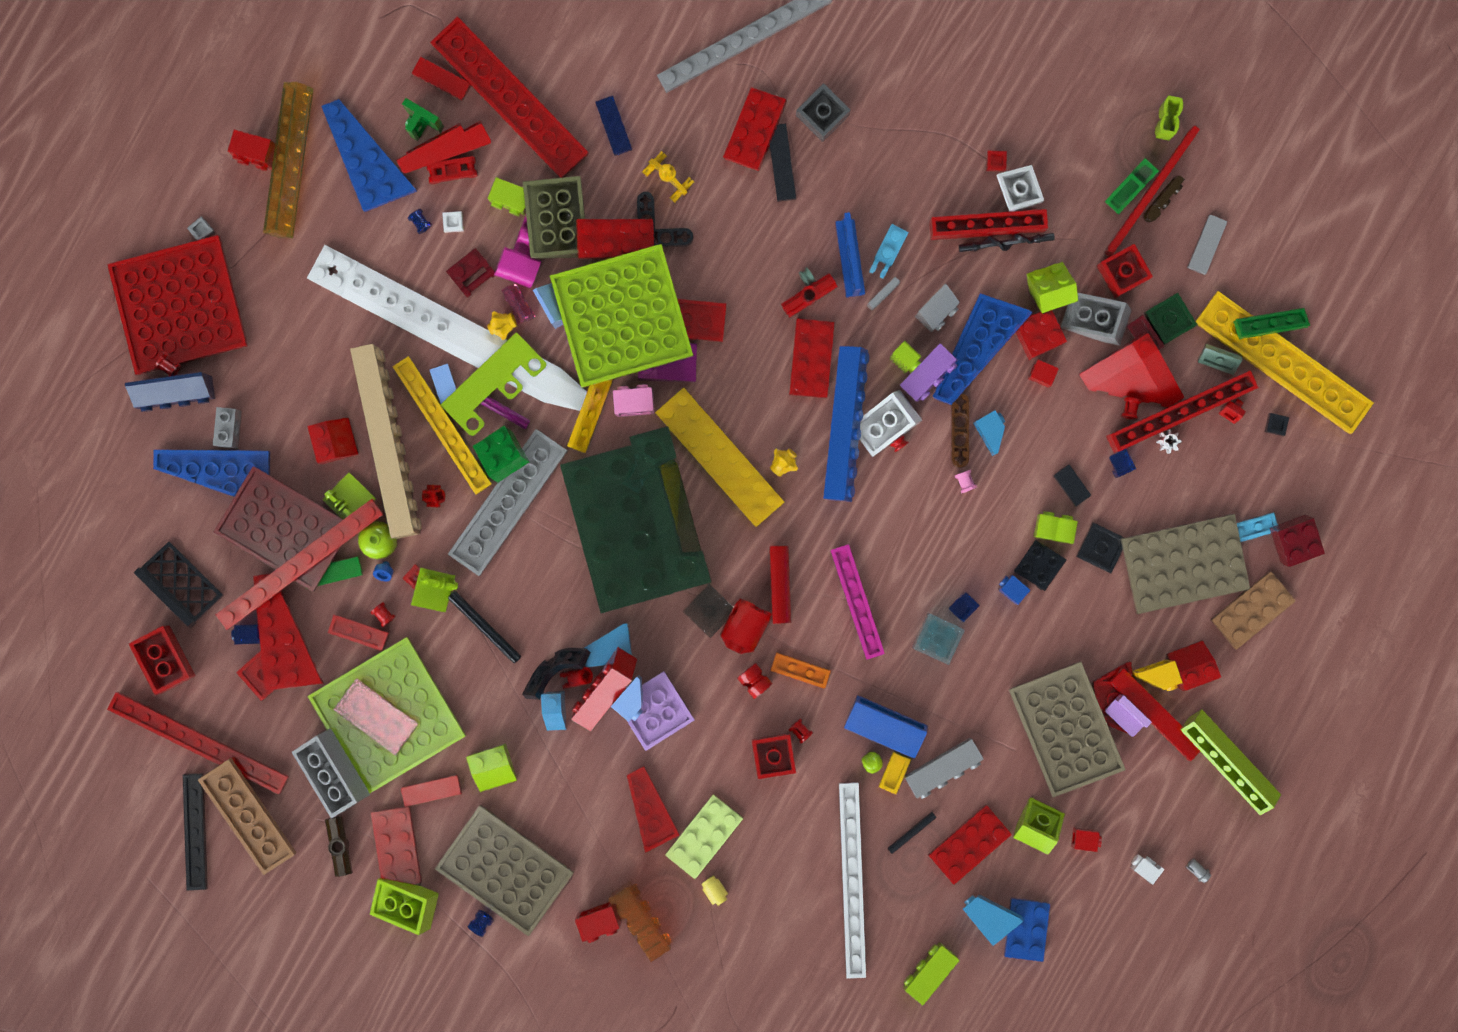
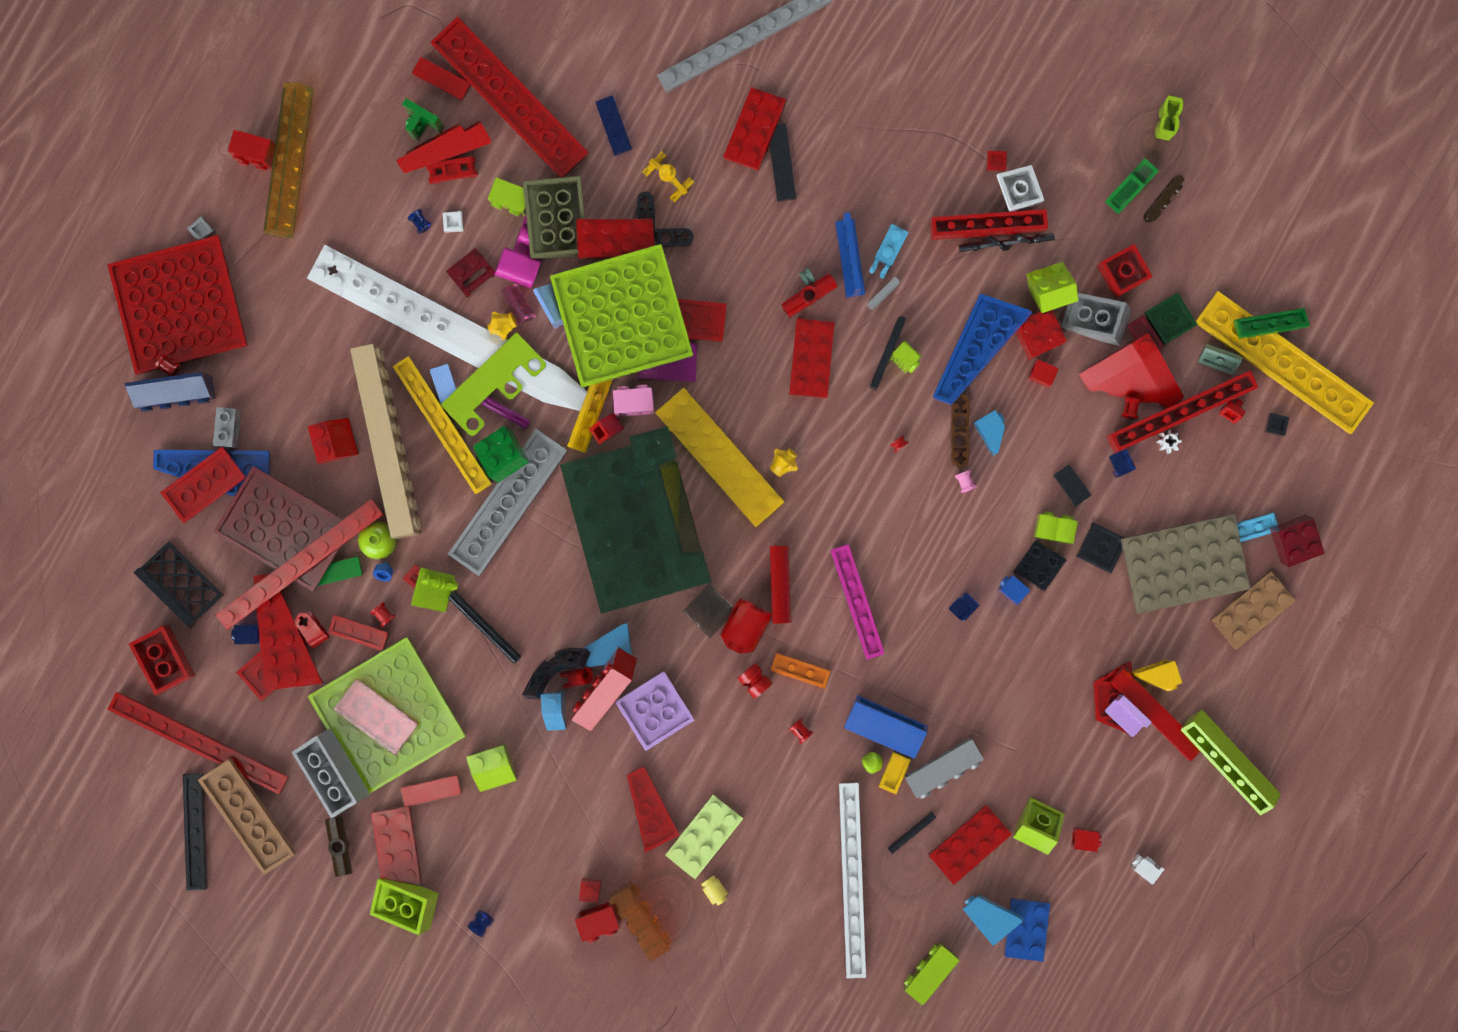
blue wing [321,99,417,212] -> none
lime hinge [322,472,376,519] -> none
red gear [422,485,445,508] -> none
dark tan plate [435,805,574,936] -> none
light blue slope [611,675,643,722] -> none
red brick [752,733,796,779] -> none
dark grey brick [796,83,851,142] -> none
blue brick [823,346,869,502] -> none
white slope [860,390,922,457] -> none
medium lavender brick [900,344,958,402] -> none
clear light blue brick [912,613,965,665] -> none
light grey slope [915,284,960,332] -> none
dark tan plate [1009,661,1126,797] -> none
red tile [1104,126,1200,257] -> none
red slope [1166,640,1221,691] -> none
light grey pin [1186,858,1211,883] -> none
light grey tile [1187,215,1228,275] -> none
none -> red plate [160,447,246,524]
none -> red piece [295,612,330,649]
none -> red brick [579,878,602,903]
none -> red brick [589,413,624,445]
none -> black tile [869,316,906,391]

